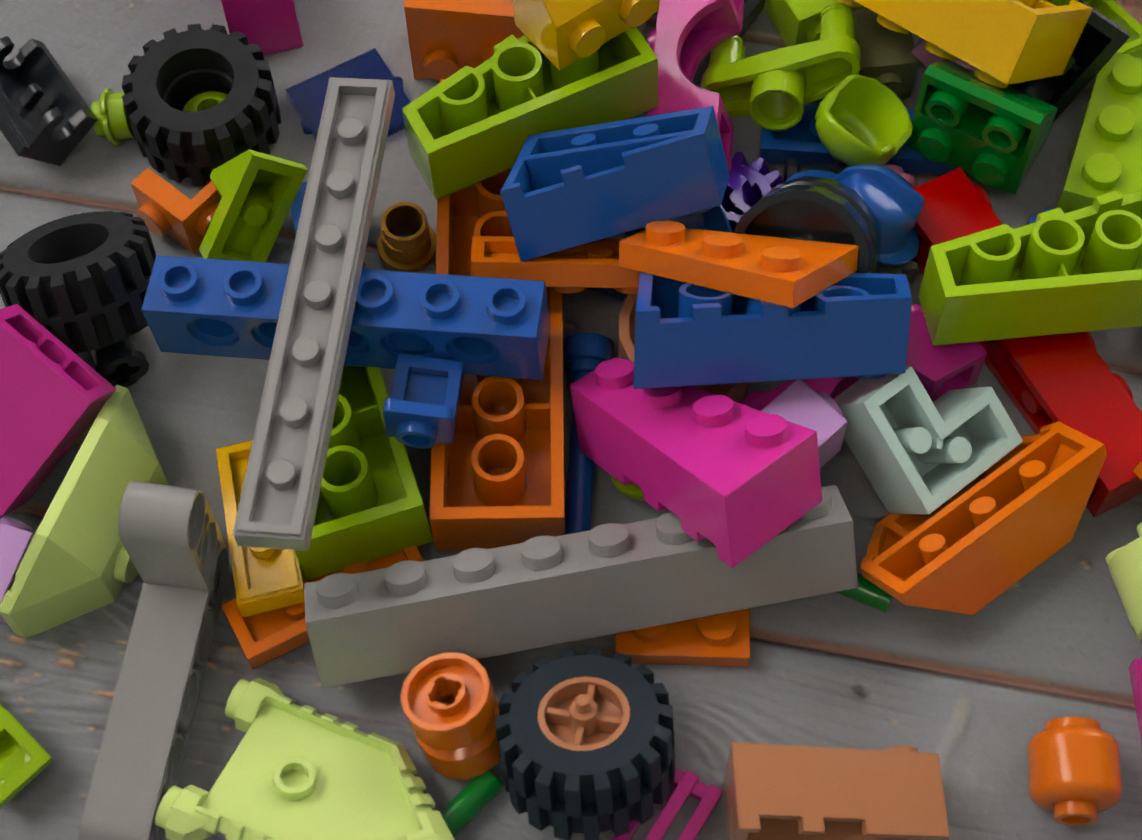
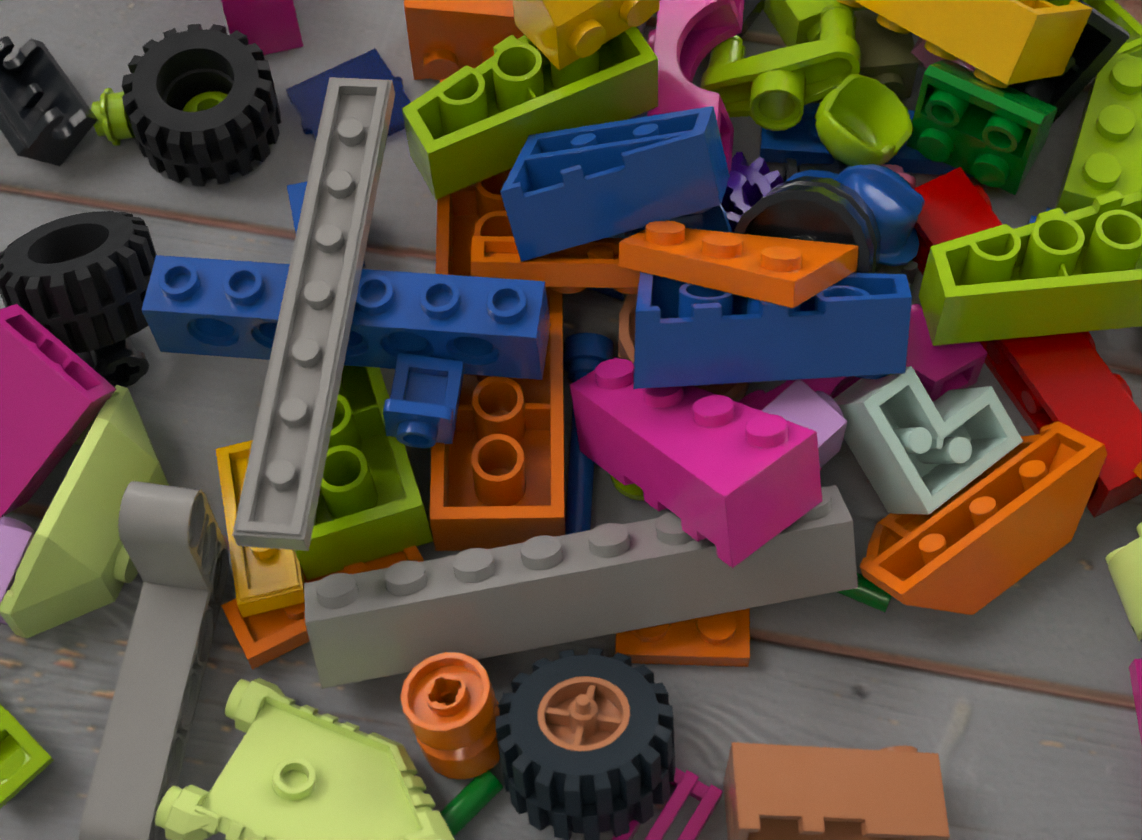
orange bracket [131,167,222,254] -> none
lime slope [199,149,308,262] -> none
pearl gold piece [377,202,436,273] -> none
orange head [1028,717,1121,826] -> none

